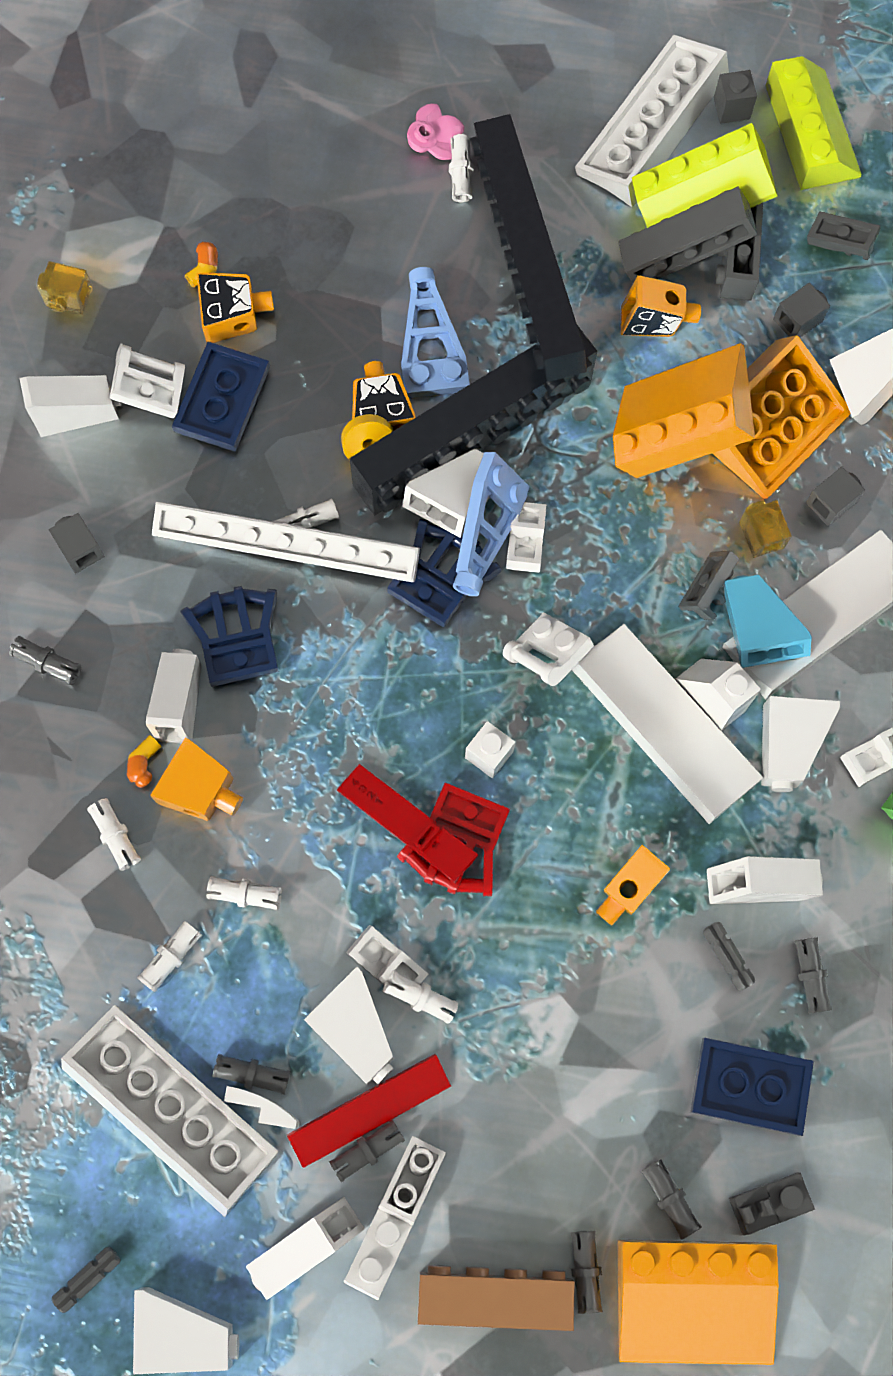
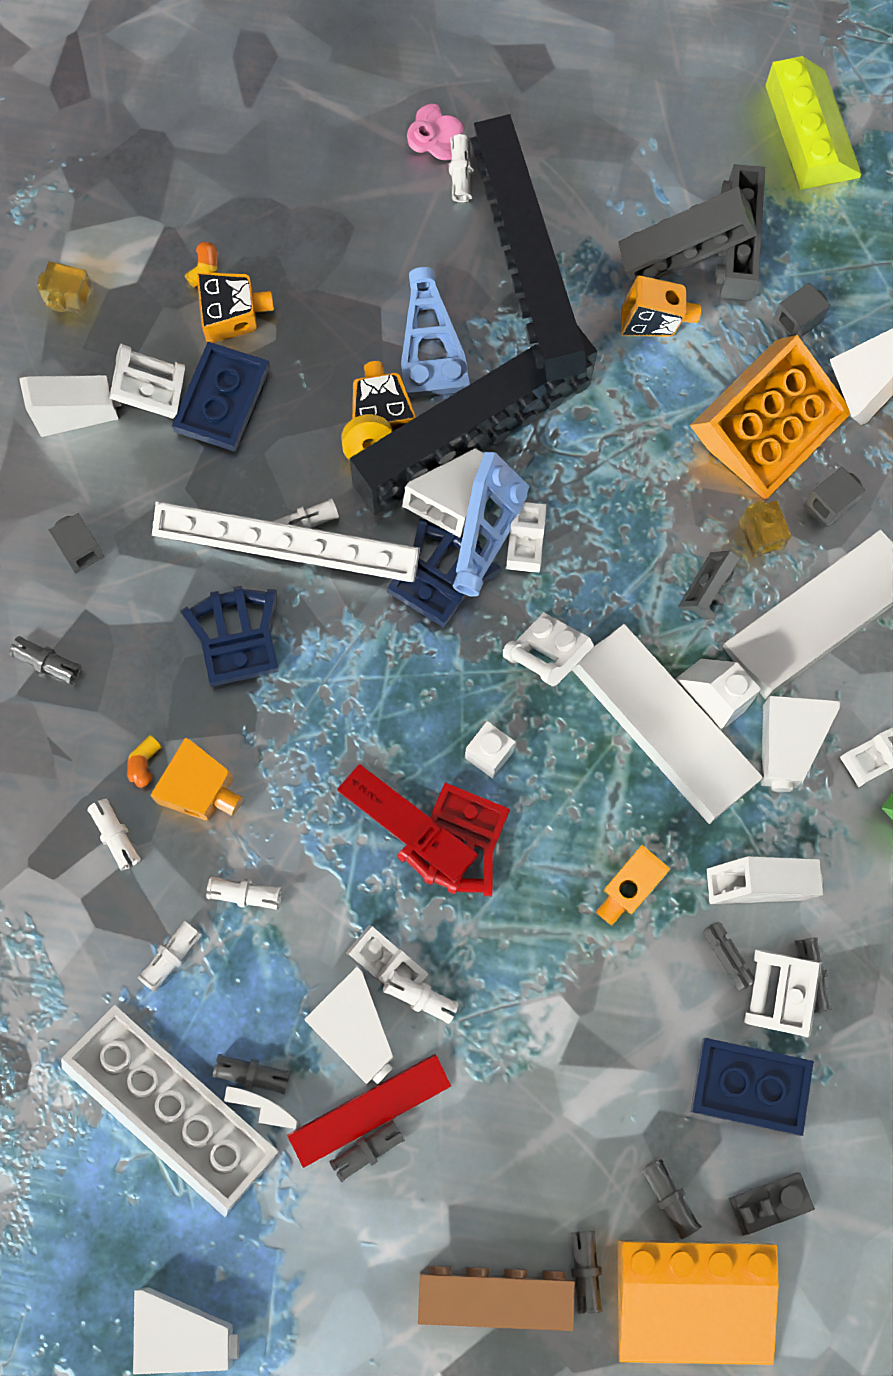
dark grey axle [52,1247,121,1313] -> none
white slope [146,649,201,743] -> none
white slope [246,1197,365,1300] -> none
white slope [344,1136,446,1300] -> none
white arch [575,35,729,207] -> none
light orange slope [613,343,755,478] -> none
neon yellow slope [632,123,778,228] -> none
dark grey brick [714,70,757,124] -> none
medium azure slope [724,575,812,668] -> none
dark grey plate [807,211,880,260] -> none
none -> white plate [744,950,822,1037]

